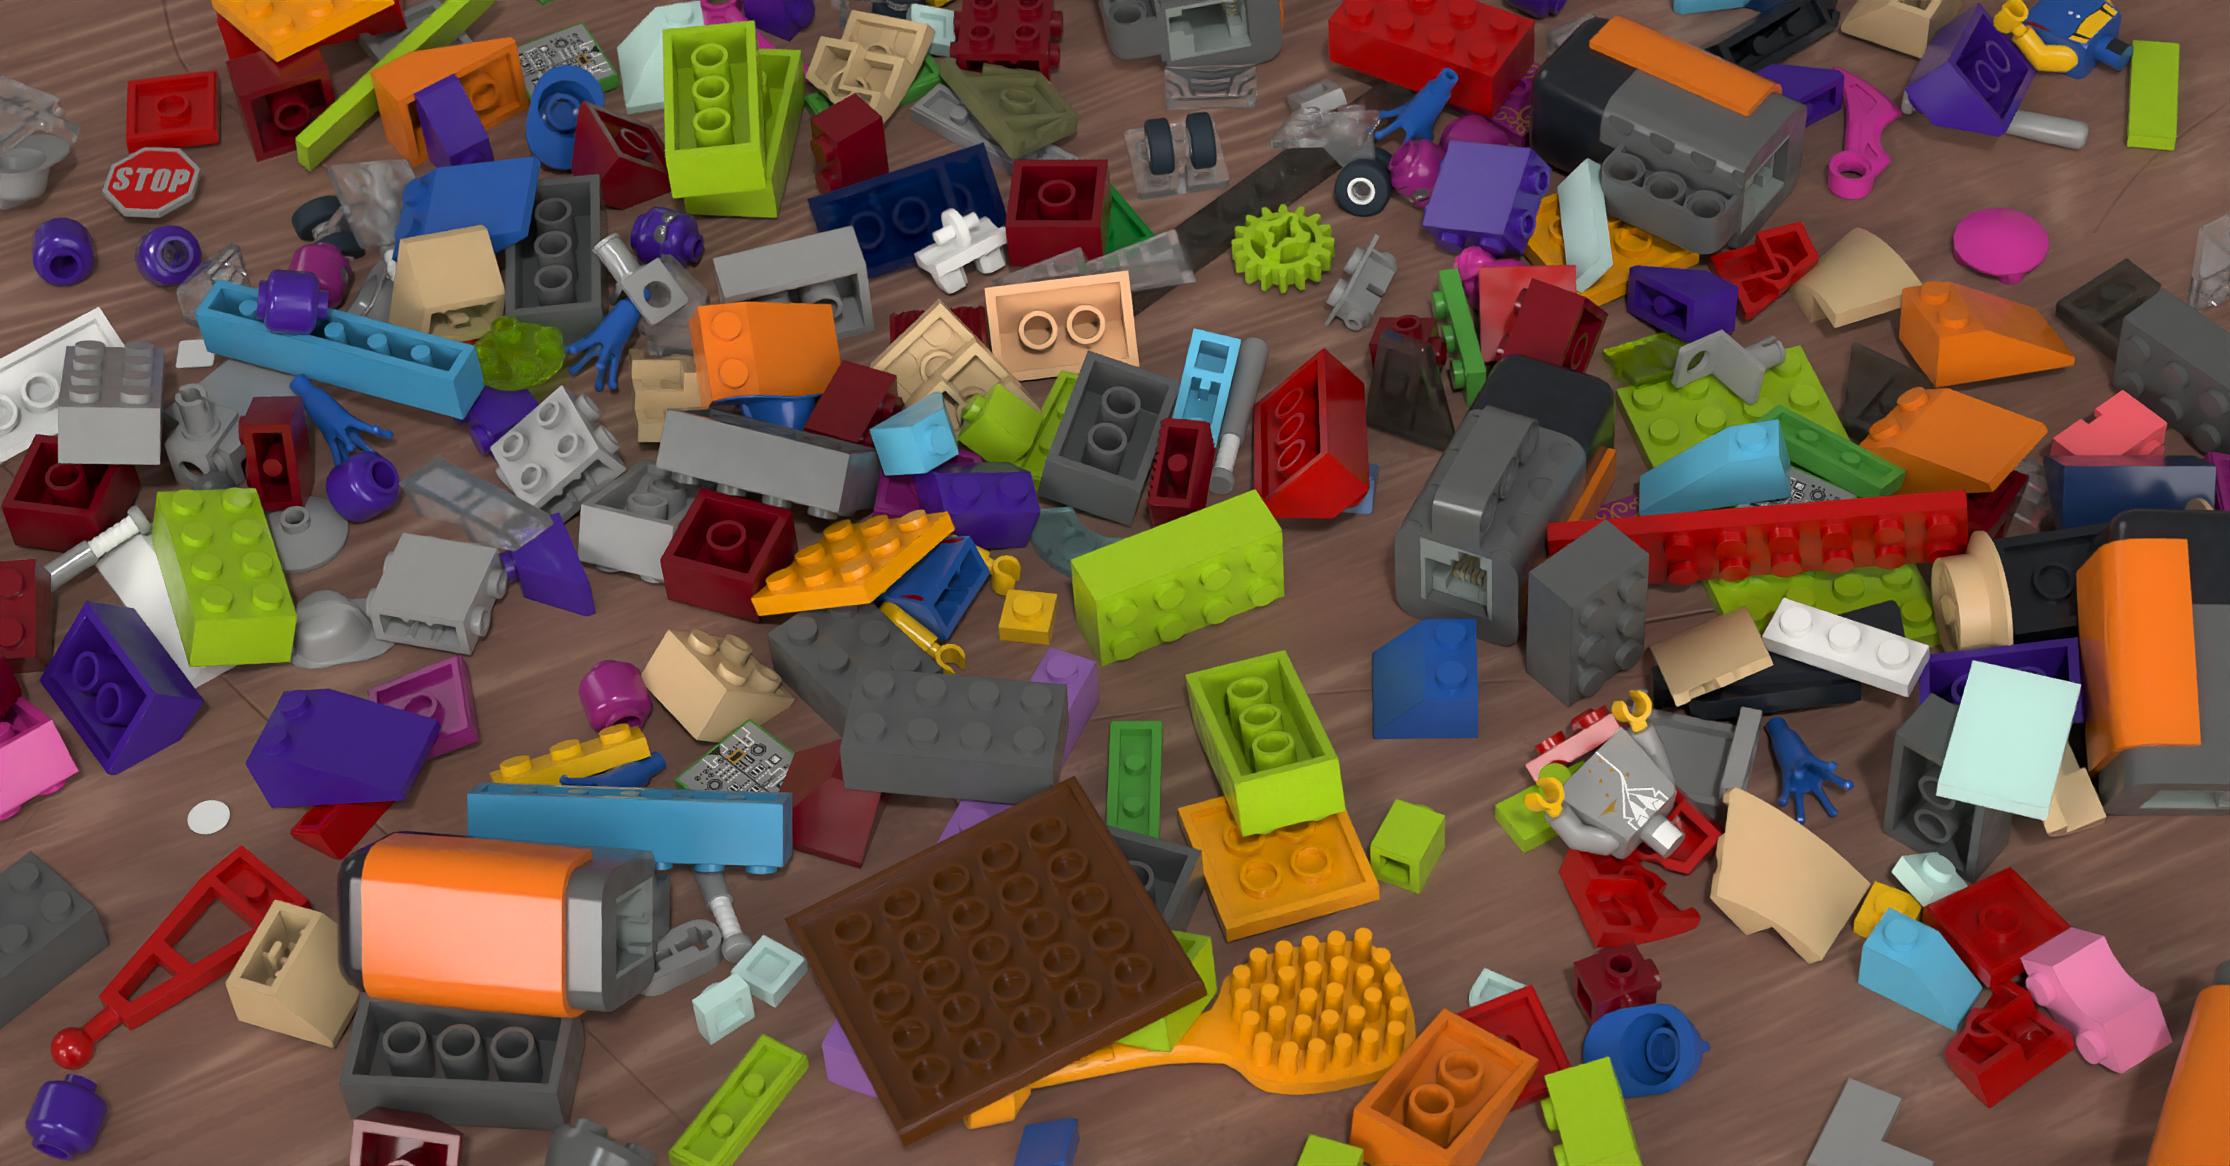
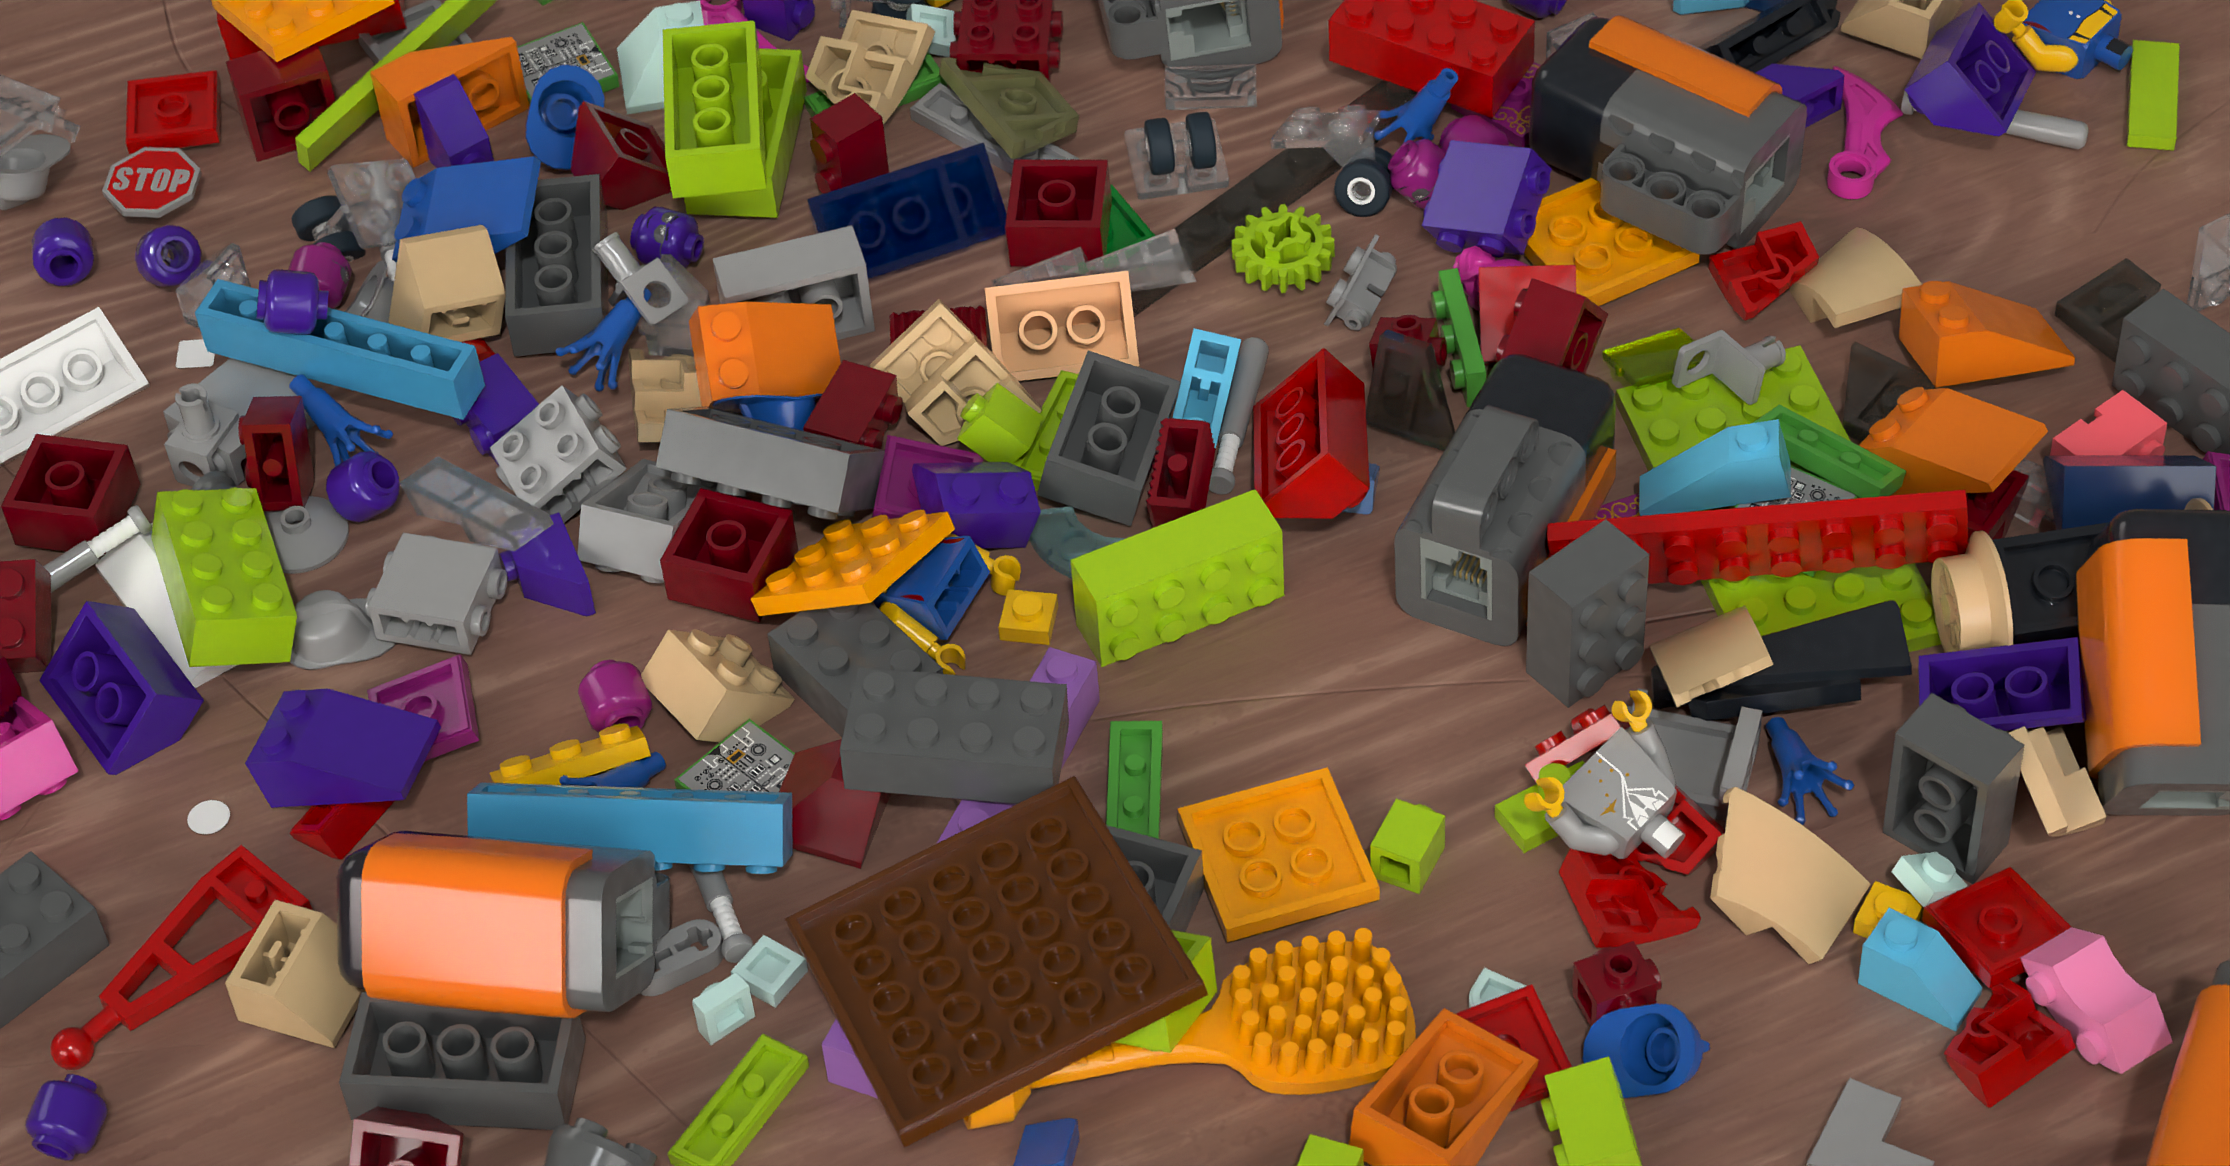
light grey brick [58,340,165,465] -> none
clear neon green dish [474,315,566,391] -> none
medium azure slope [870,392,959,476] -> none
white hips [914,208,1007,294] -> none
lime brick [1185,650,1346,837] -> none
light grey plate [1286,79,1347,123] -> none
blue slope [1373,618,1478,739] -> none
light aqua tile [1557,158,1613,293] -> none
dark purple slope [1627,265,1738,343] -> none
white plate [1762,598,1930,698] -> none
light aqua tile [1936,660,2081,821] -> none
dark pink dish [1953,208,2050,285] -> none

